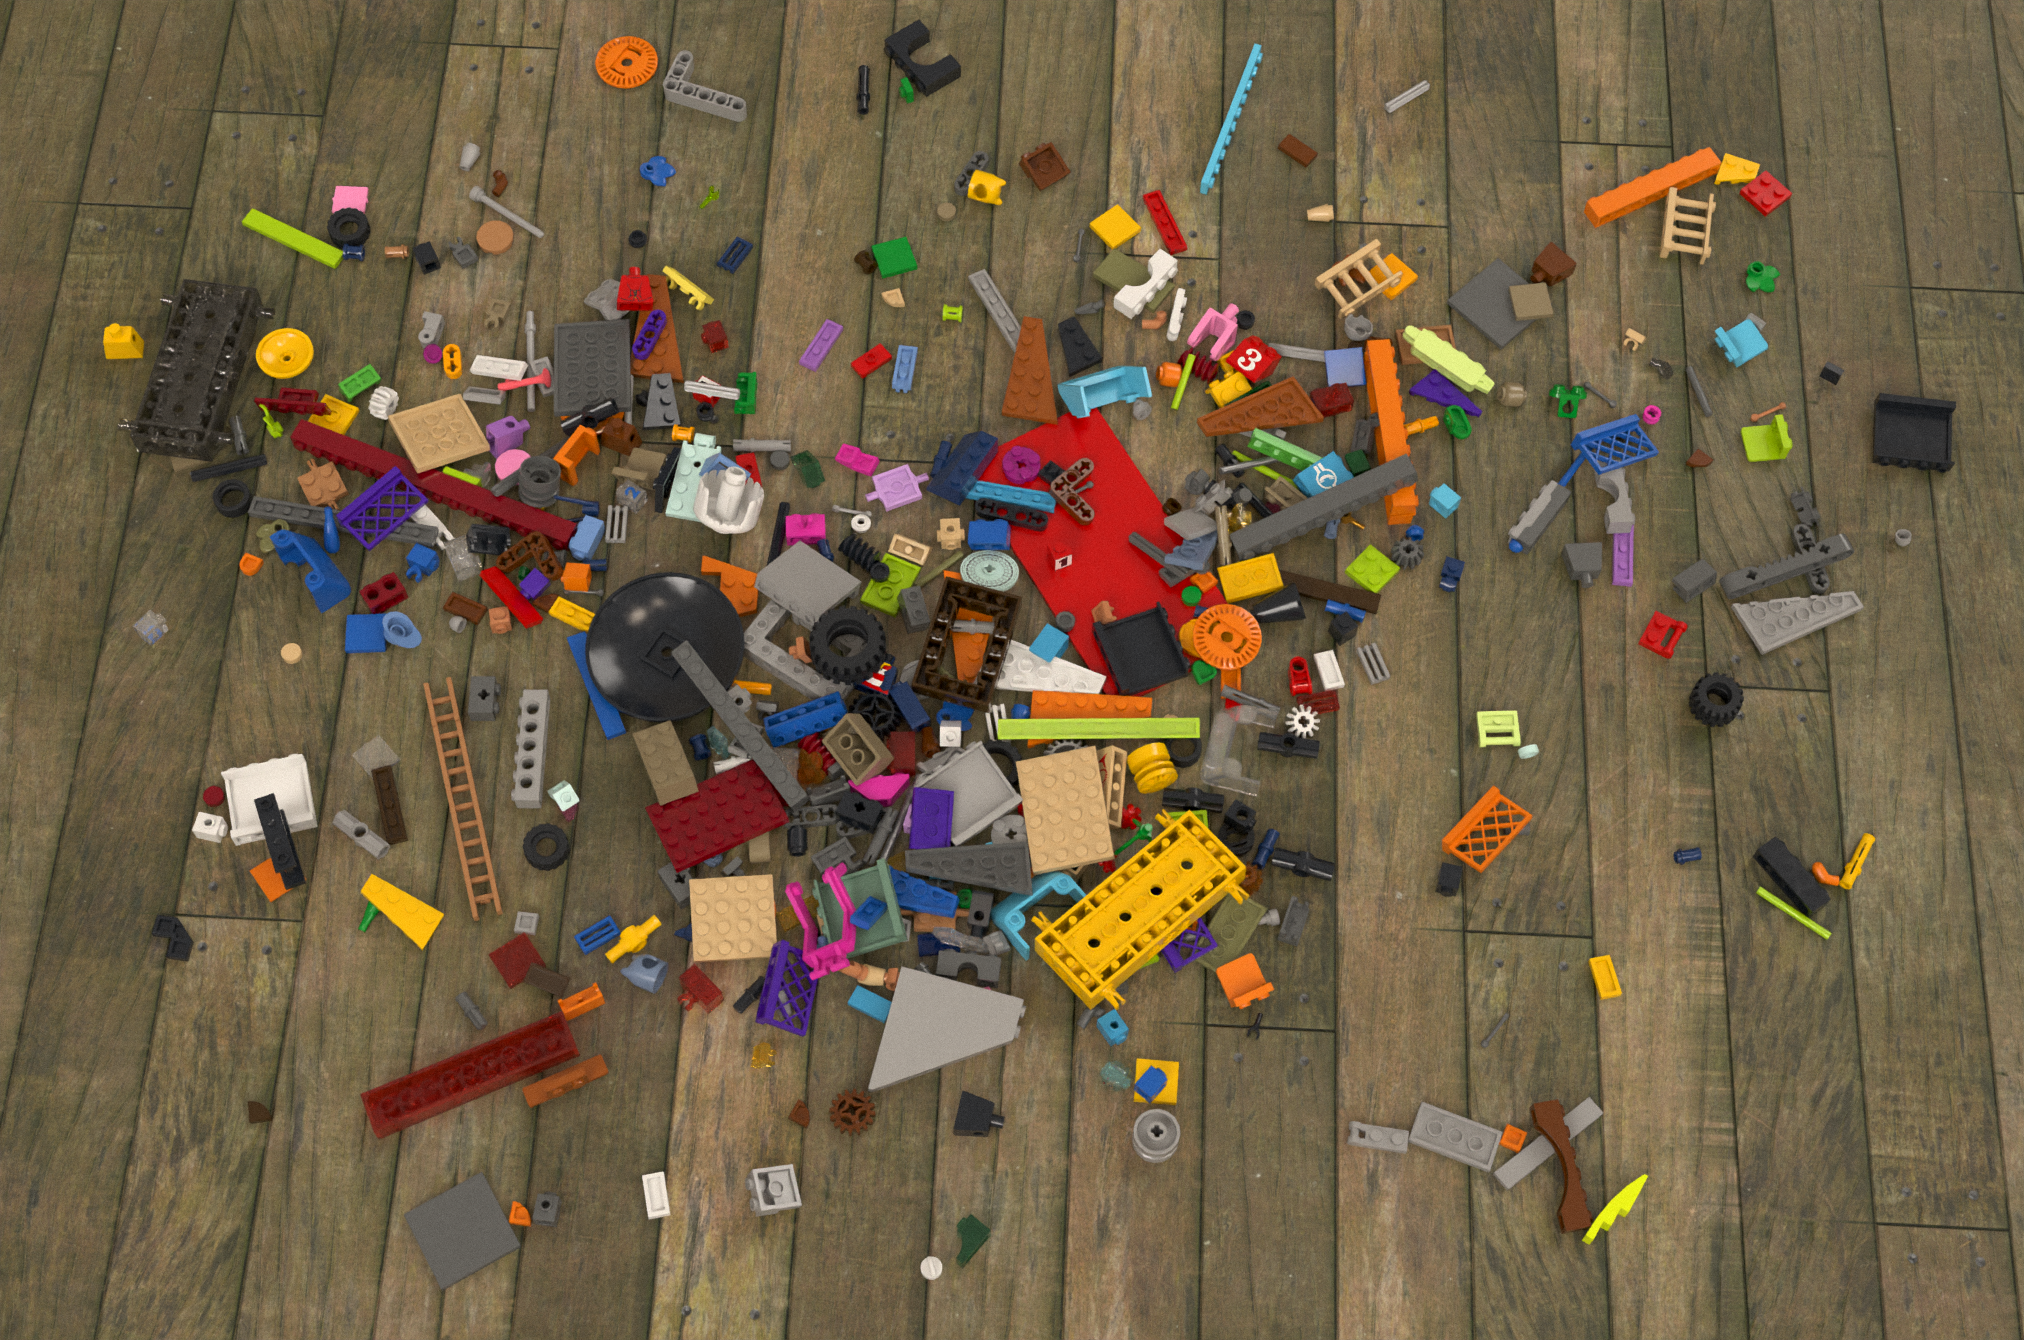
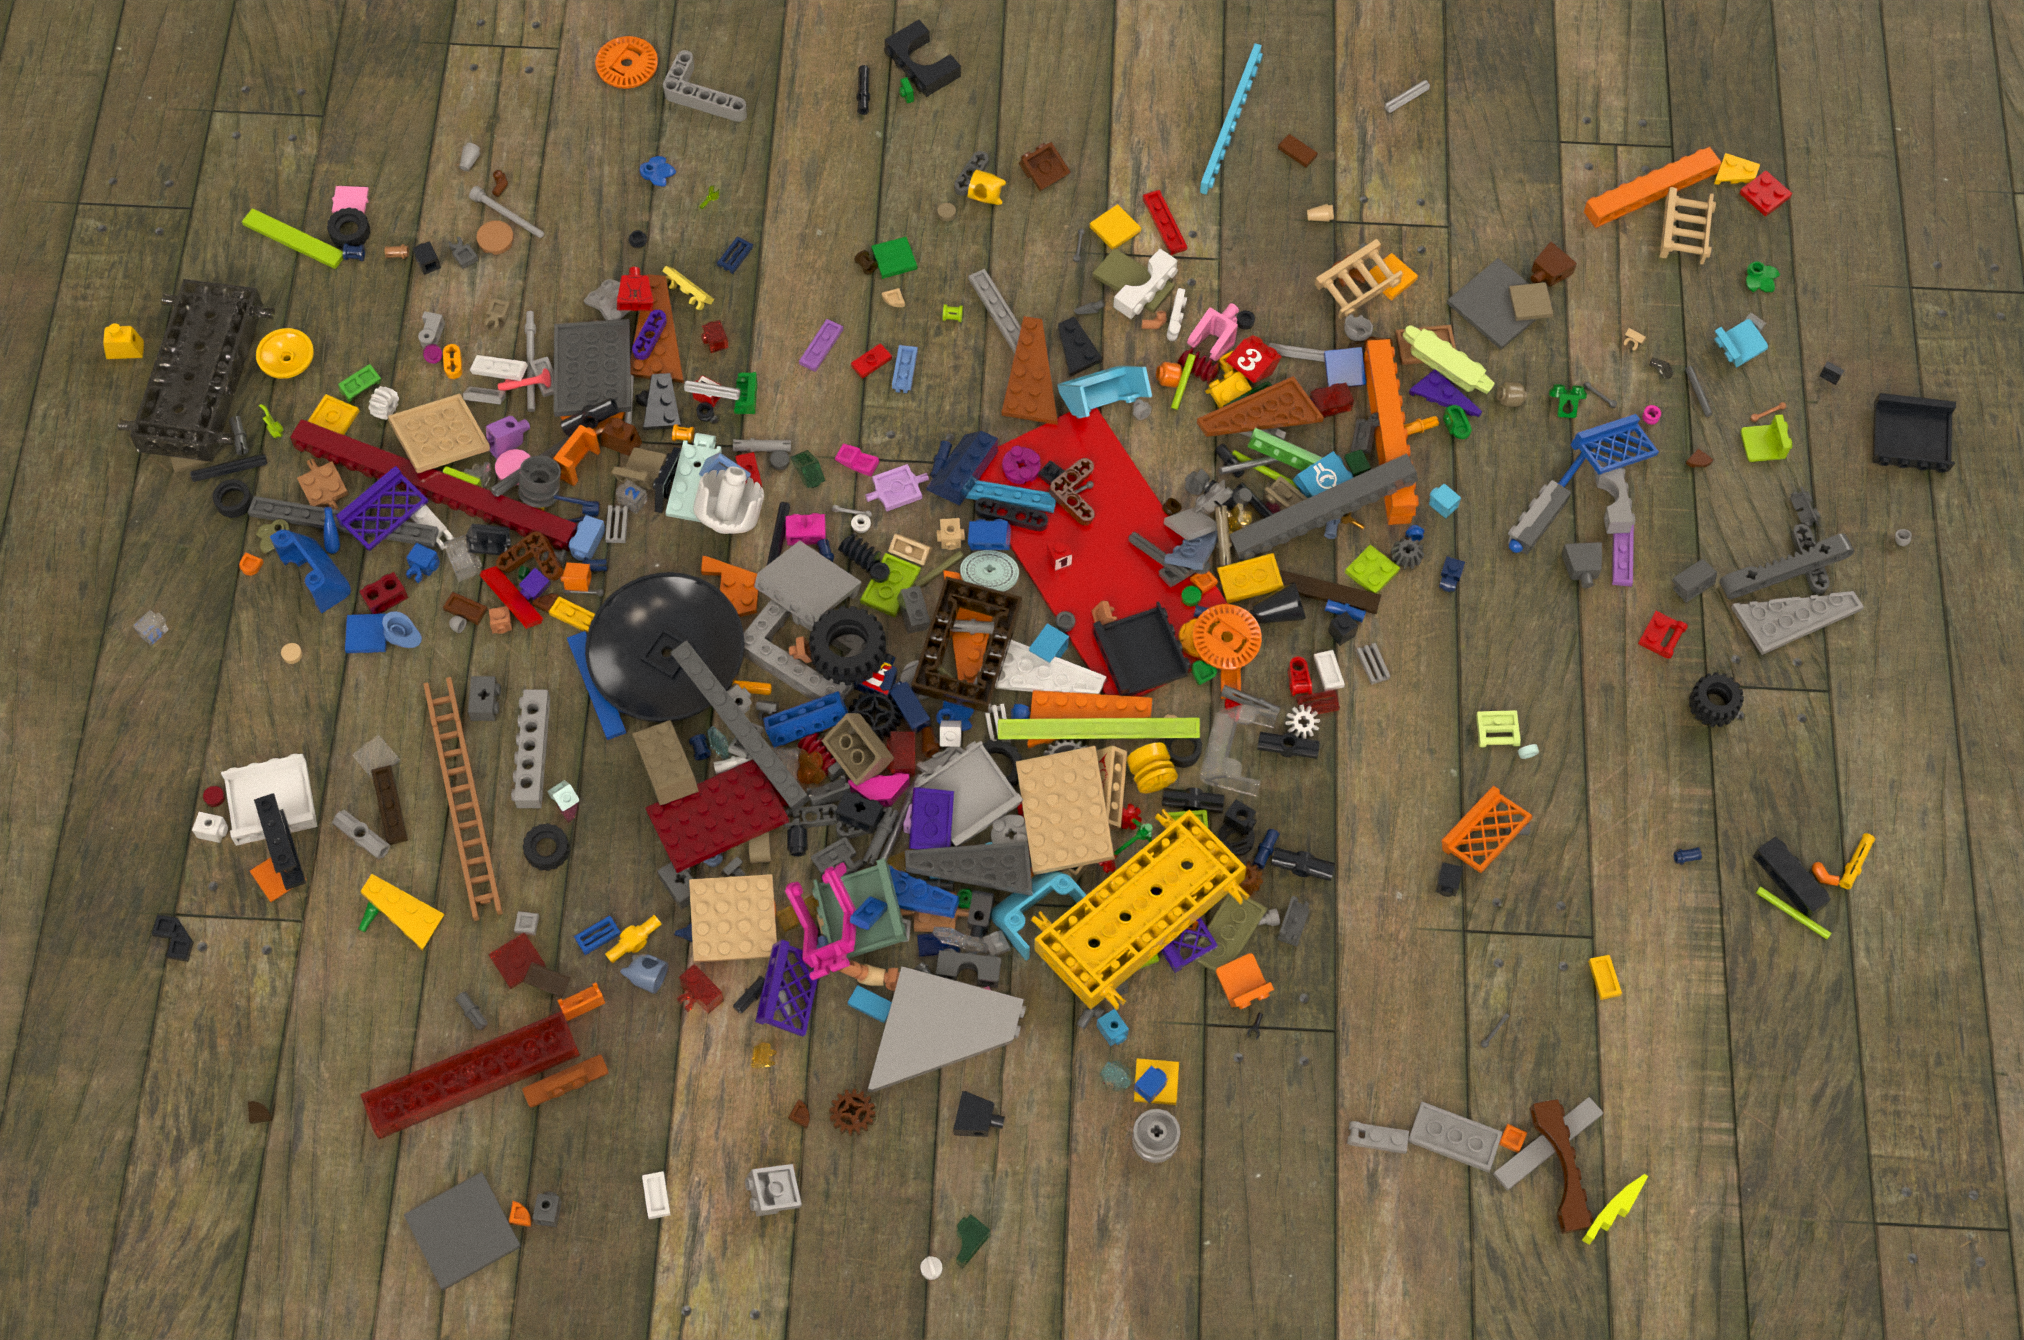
dark red bracket [254,388,332,416] -> none

